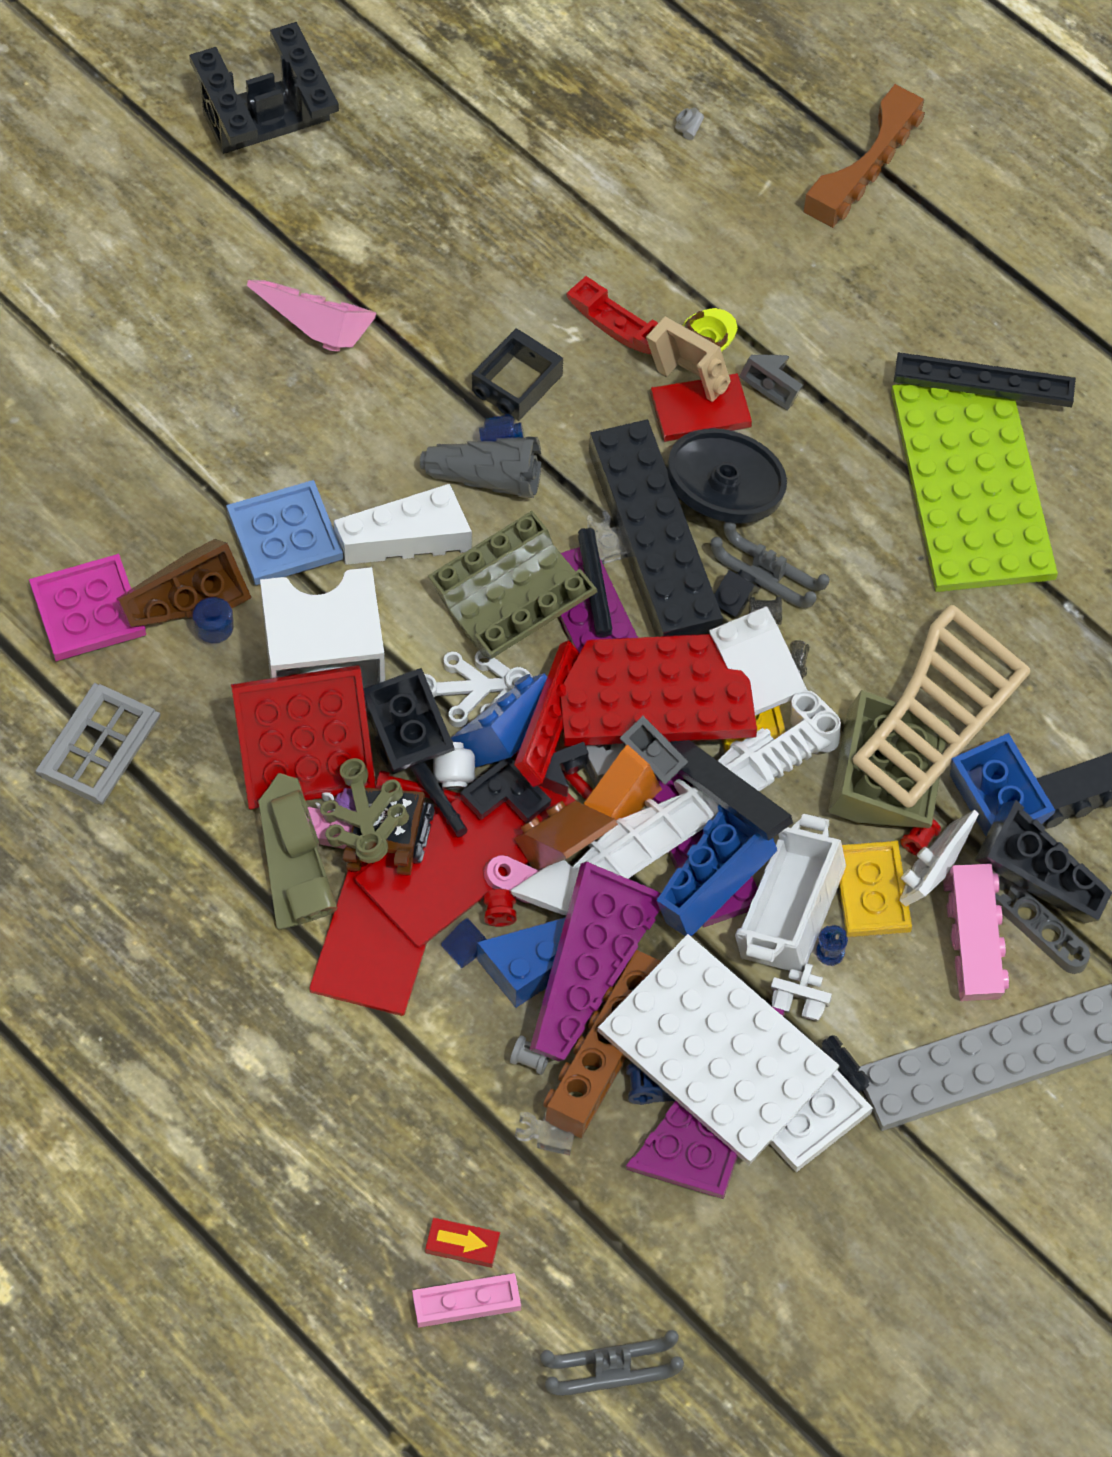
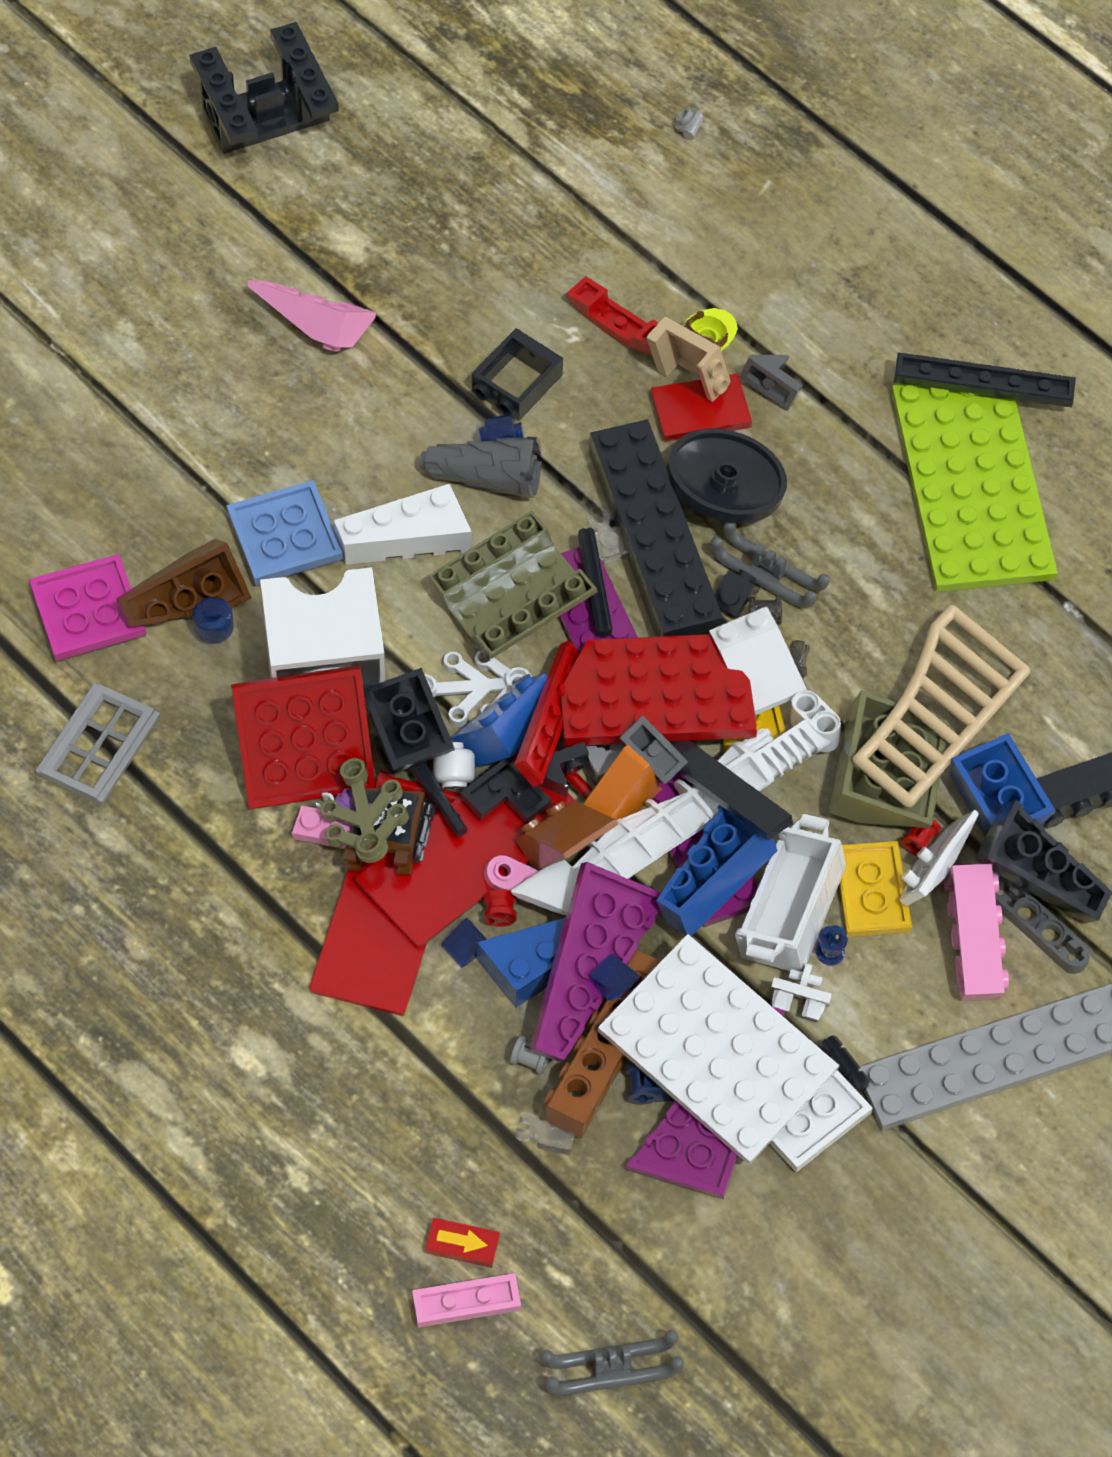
olive panel [259,773,337,930] -> none
dark orange arch [804,84,925,228] -> none
none -> clear blue slope [588,953,639,1001]

